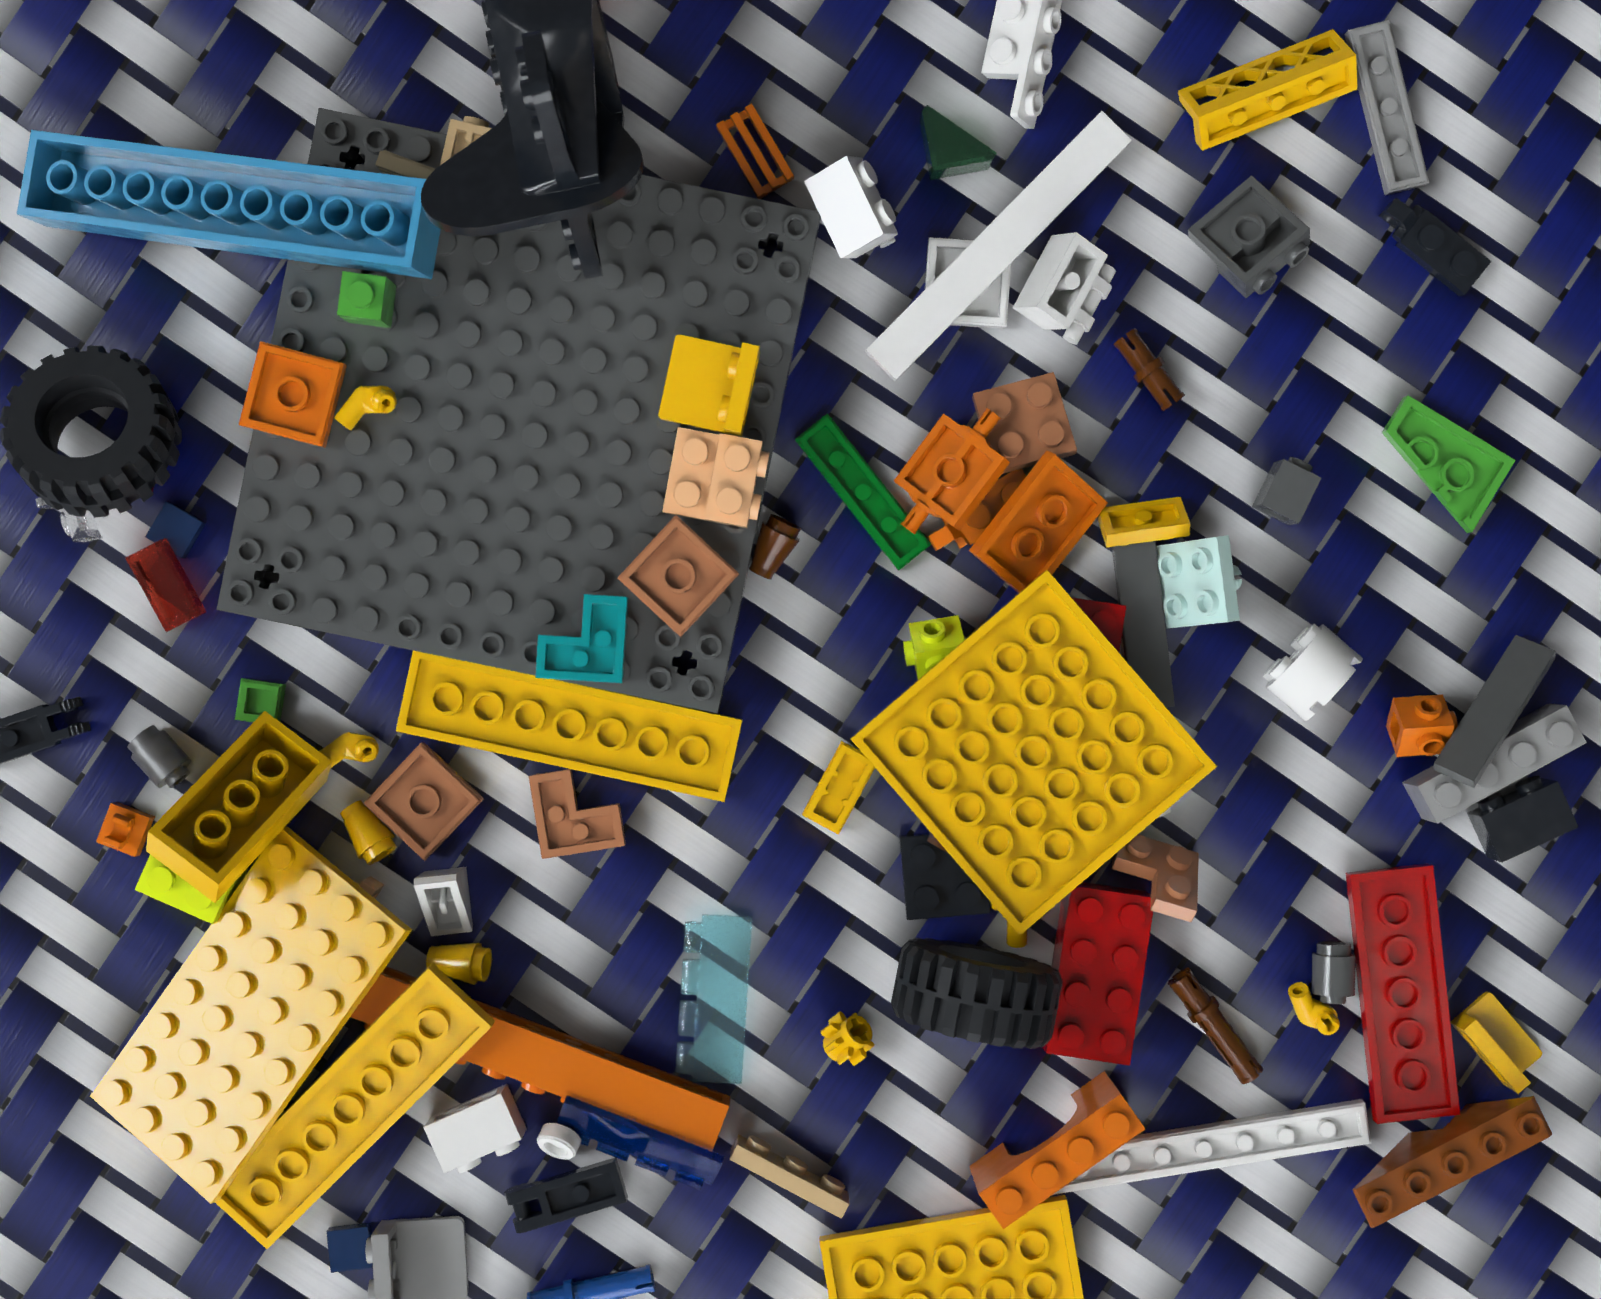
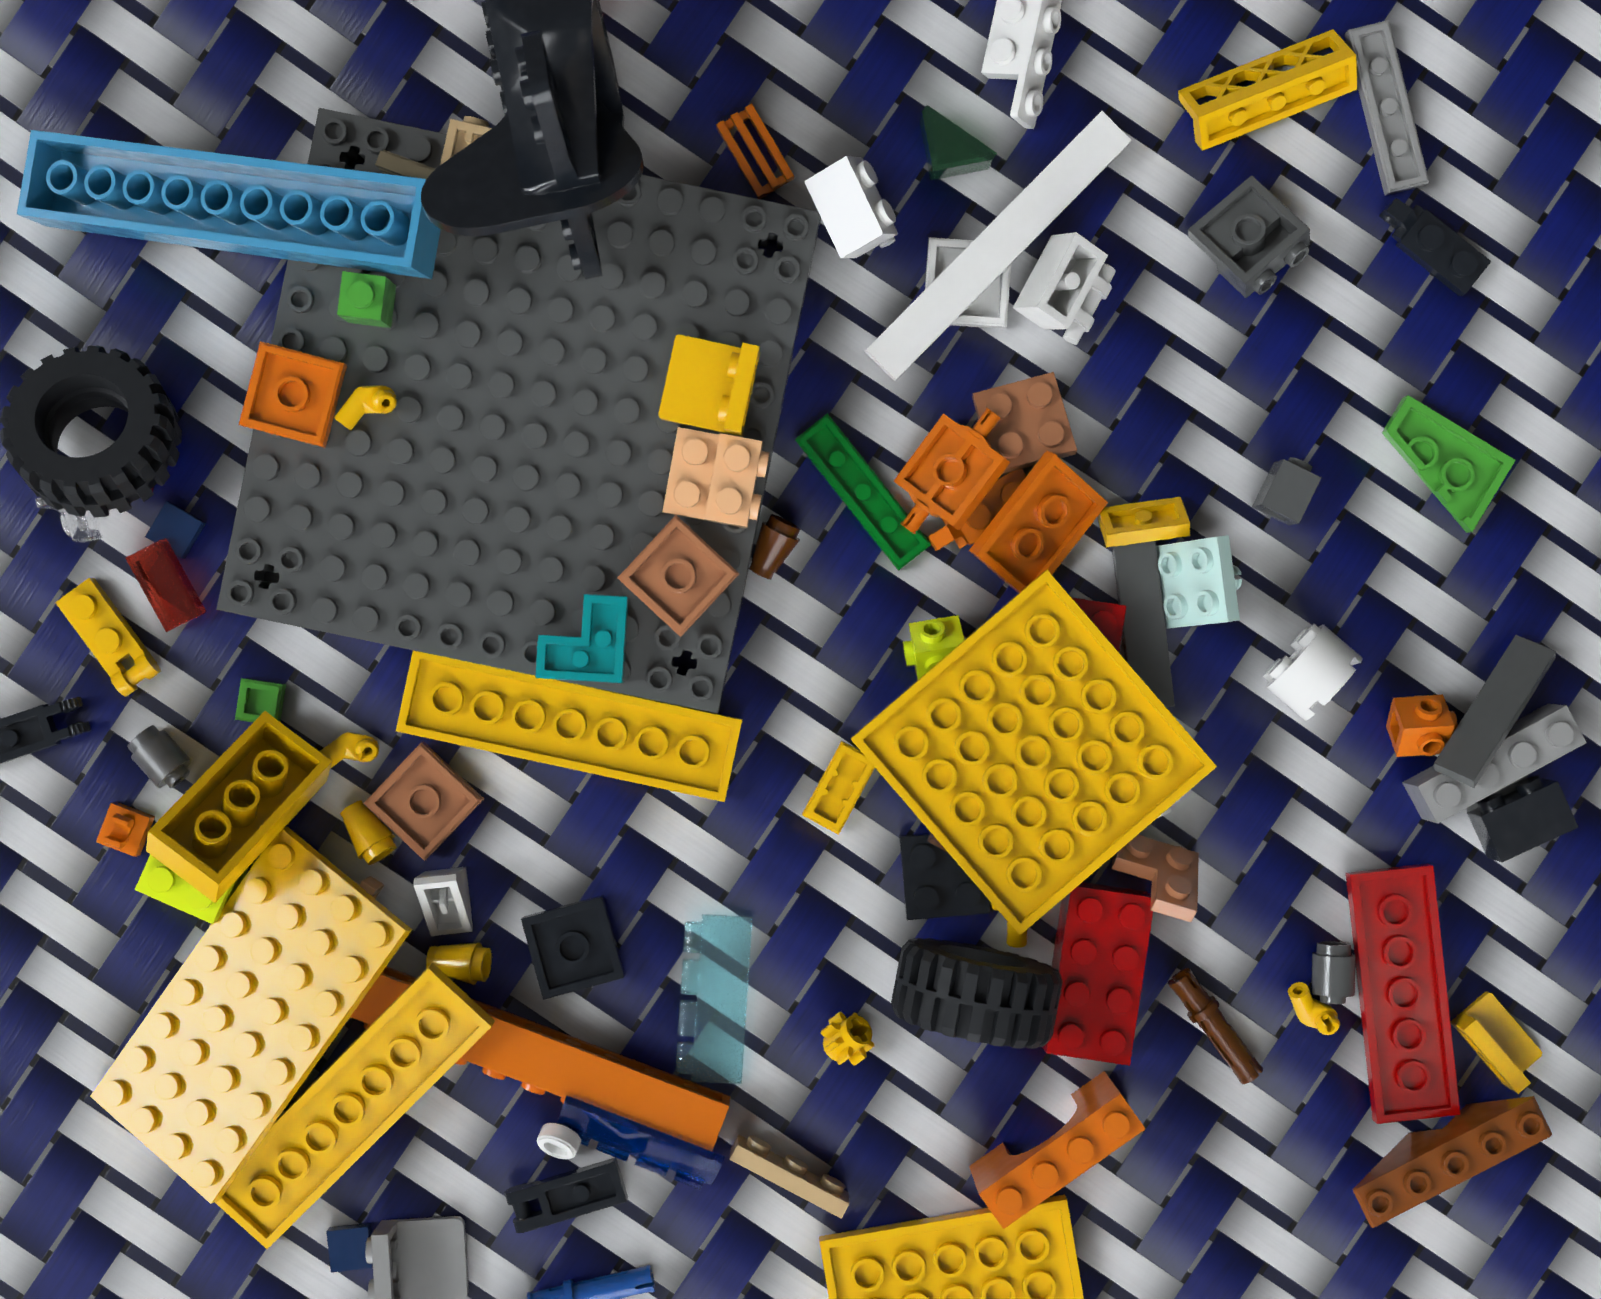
white brick [423,1084,527,1173] -> none
nougat plate [528,769,626,859] -> none
white tile [1053,1099,1371,1195] -> none
reddish brown pin [1113,328,1185,411] -> none
none -> yellow plate [55,578,161,697]
none -> black plate [521,895,625,1000]

